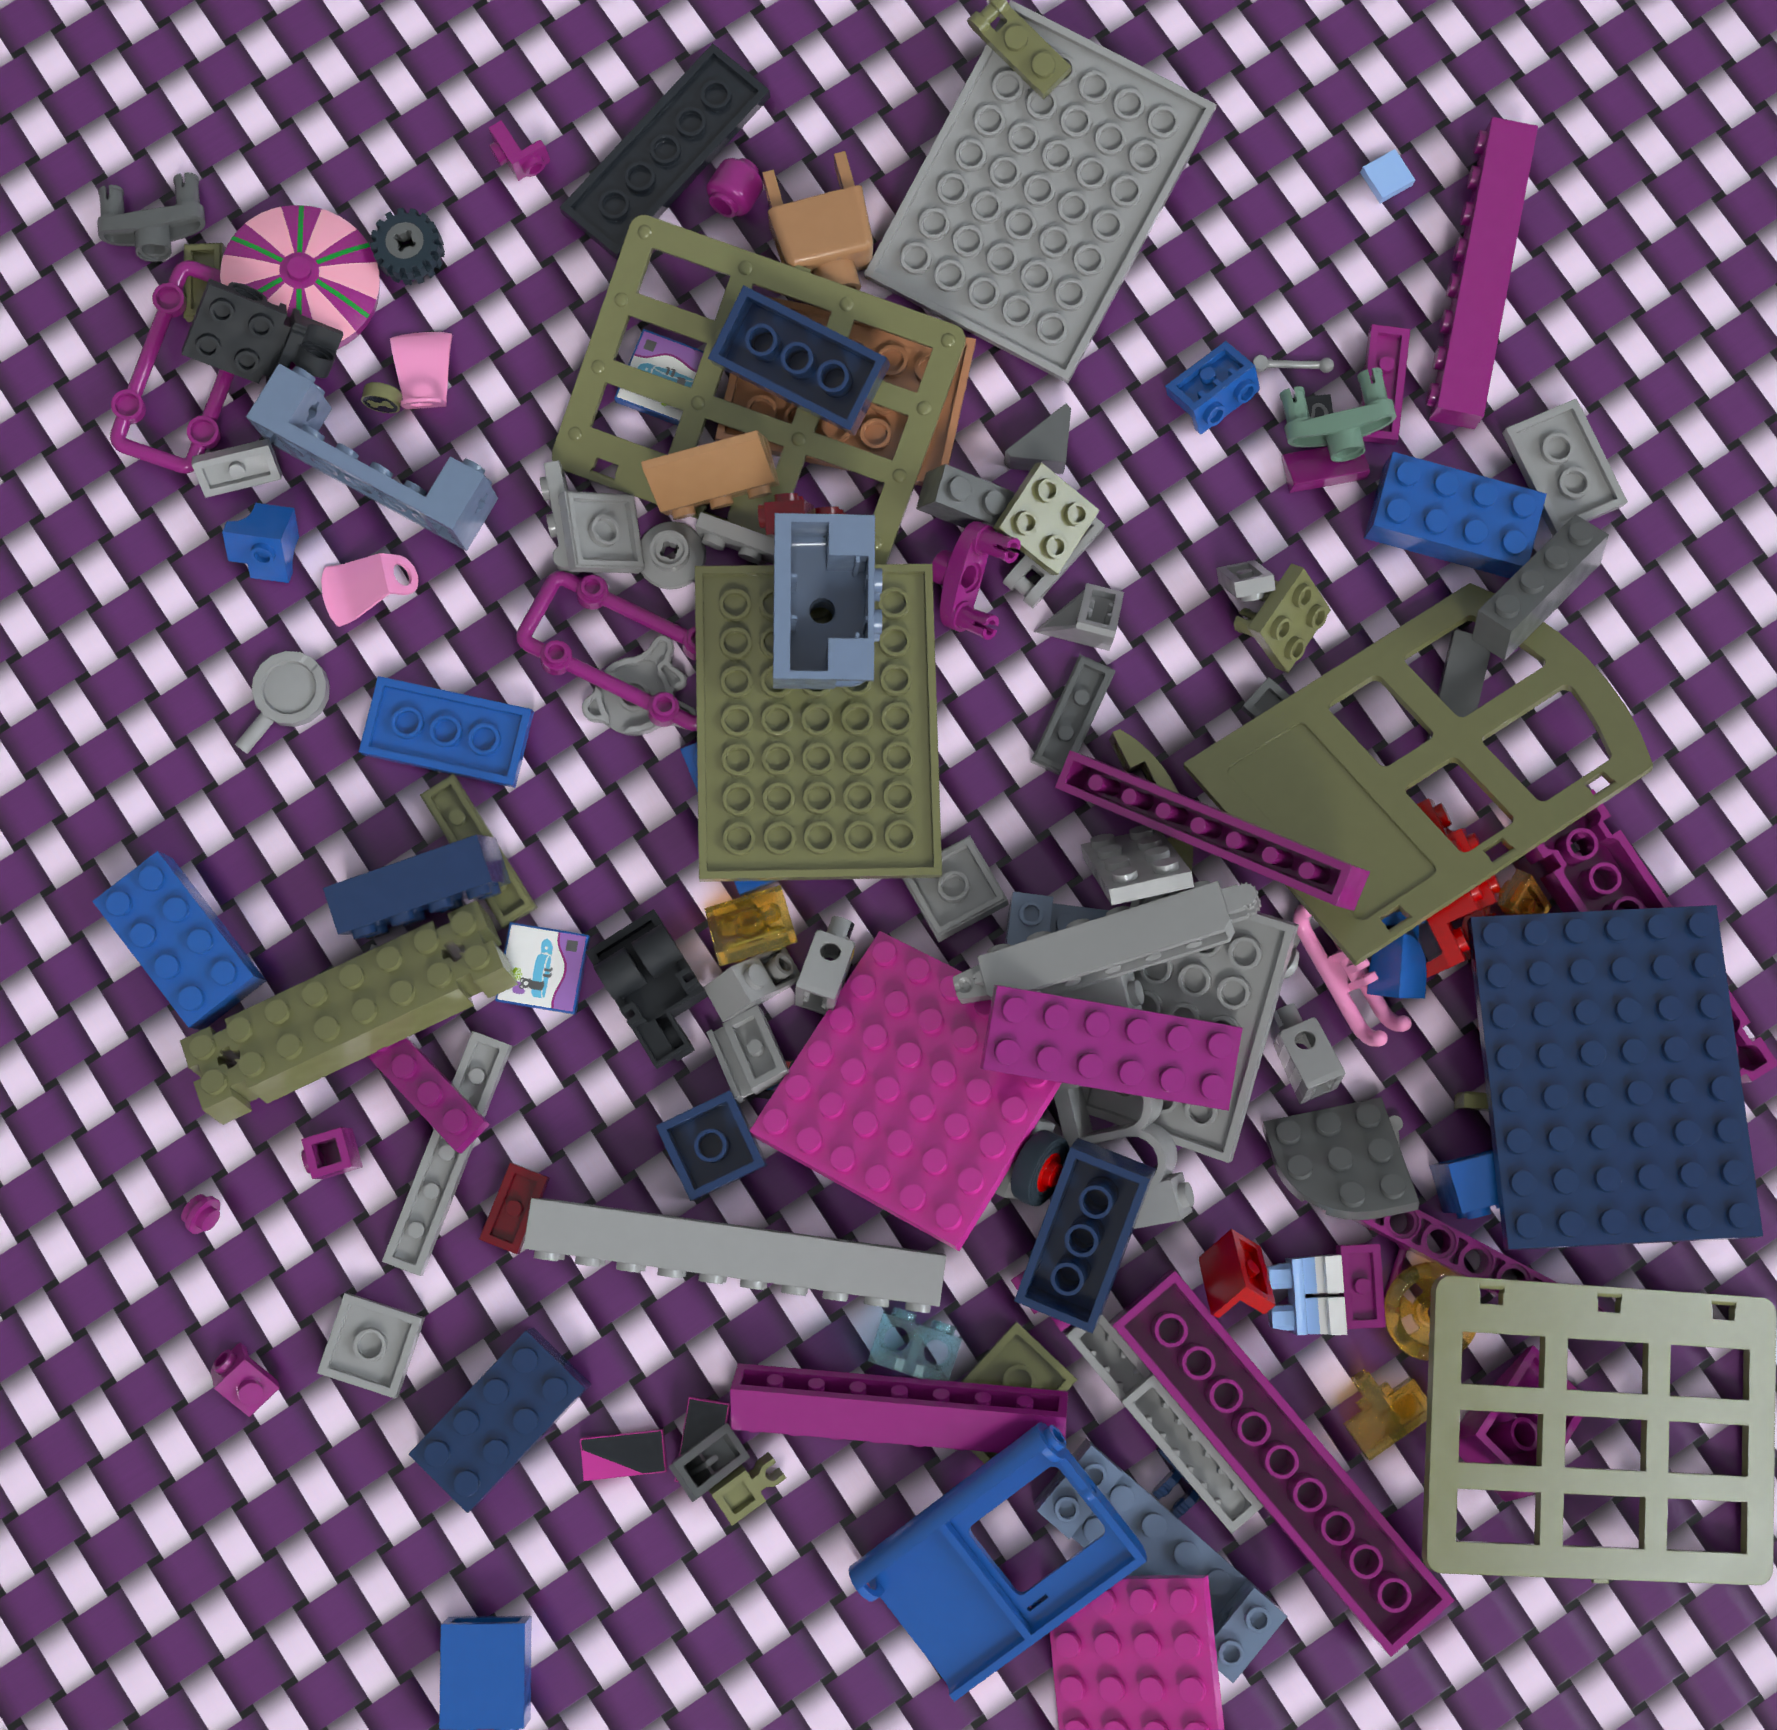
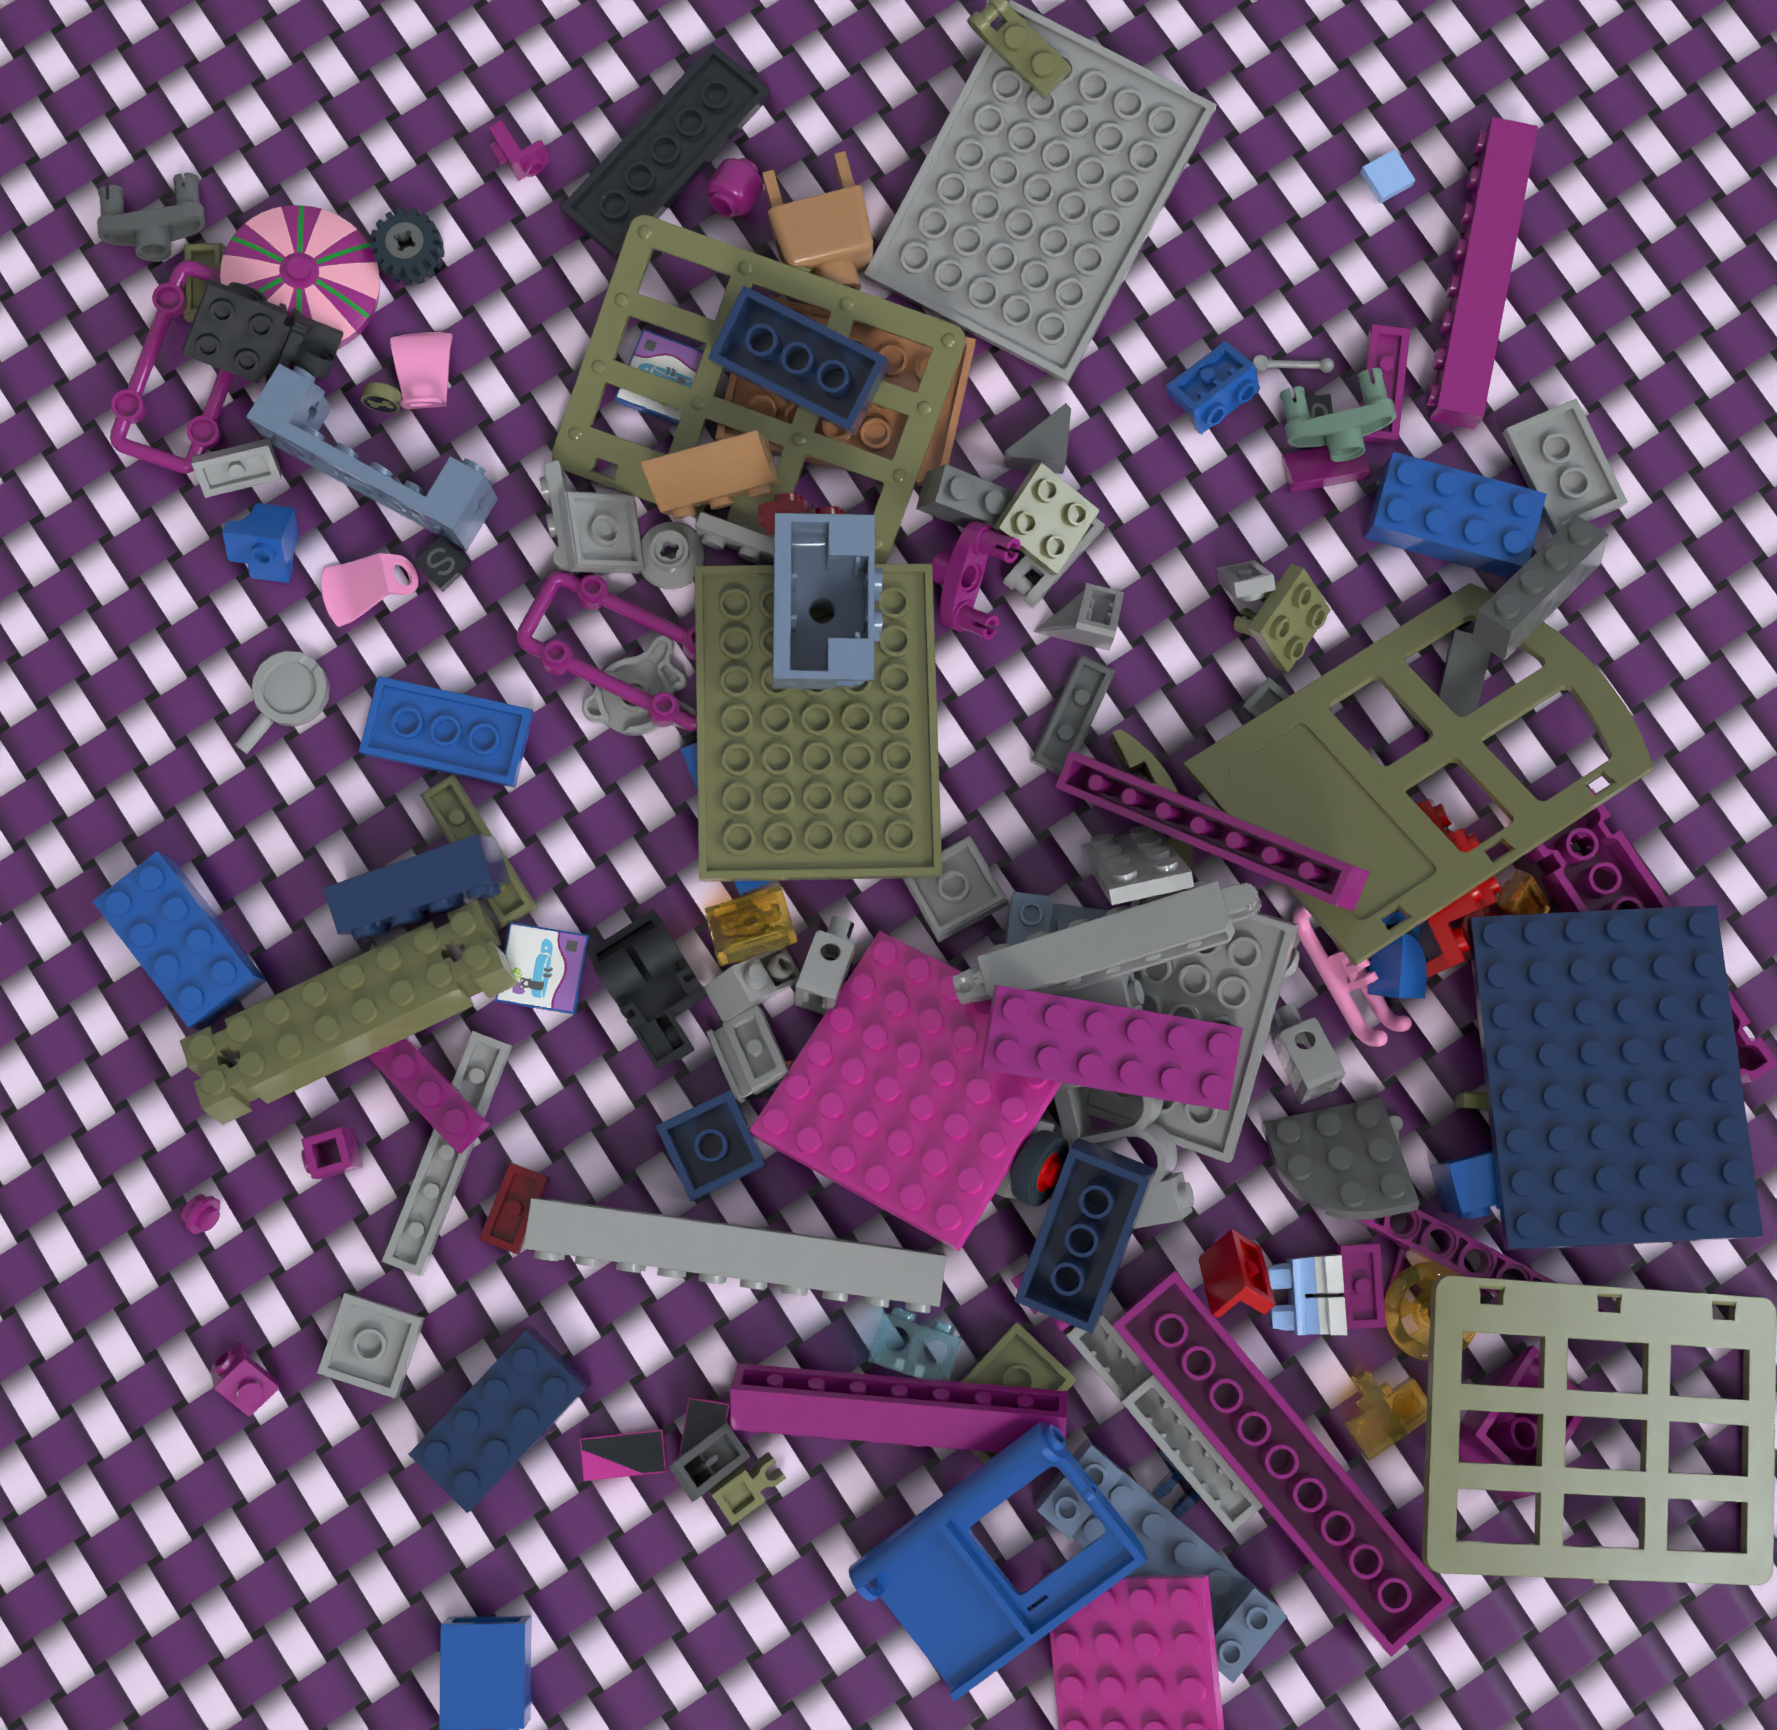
none -> black tile [413,535,471,592]

